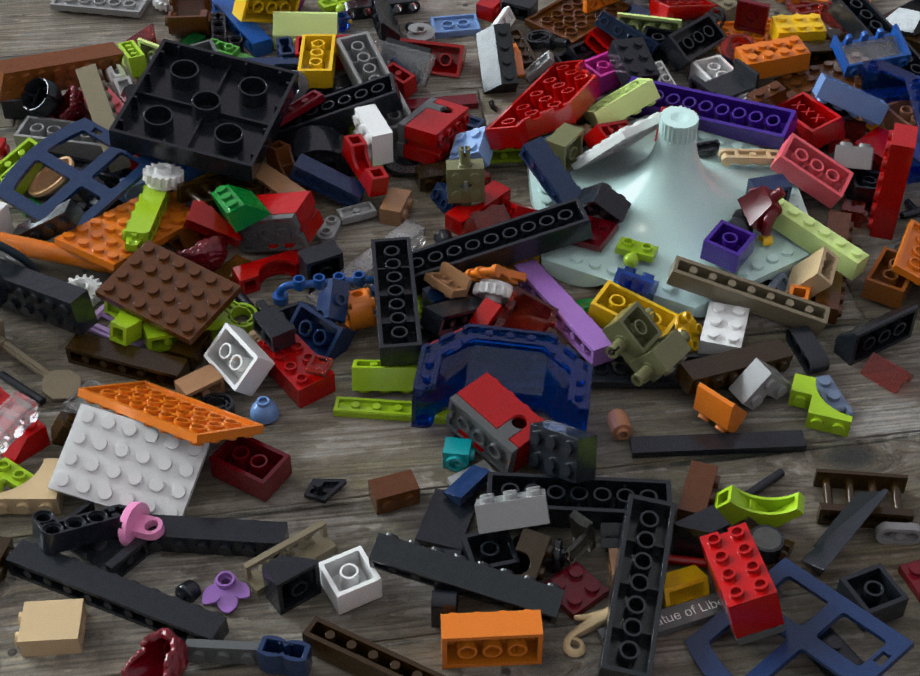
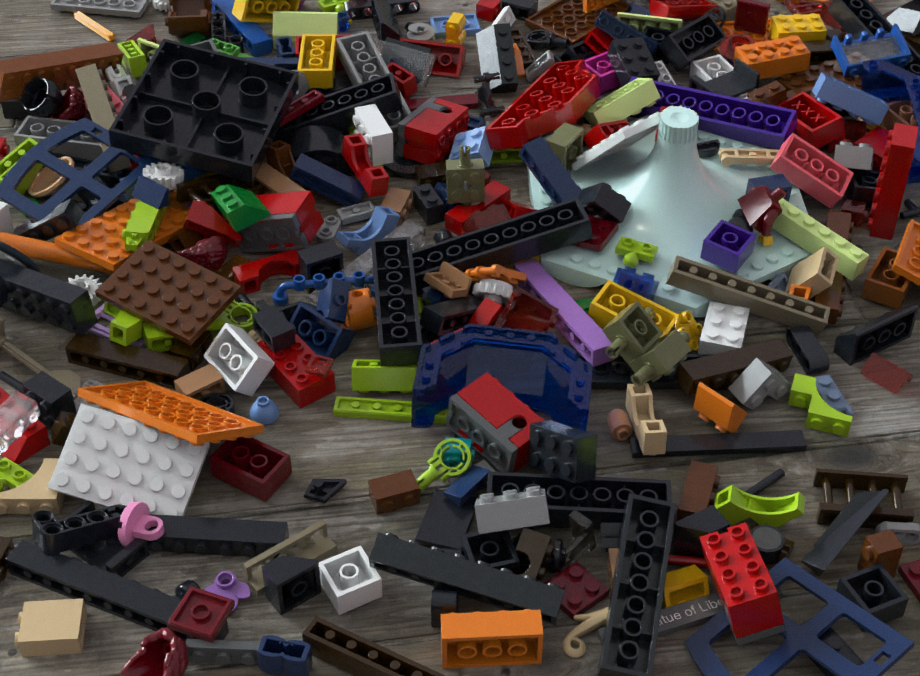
none -> black brick [22,371,77,430]
none -> light orange axle [74,11,115,42]
none -> dark blue slope [132,175,169,209]
none -> dark red tile [167,586,235,643]
none -> medium blue arch [335,206,400,254]
none -> black brick [413,183,444,226]
none -> lime pin [416,438,472,491]
none -> yellow brick [445,12,466,45]
none -> black axle [473,72,505,117]
none -> tan arch [625,383,667,456]
none -> reddish brown brick [857,529,904,578]

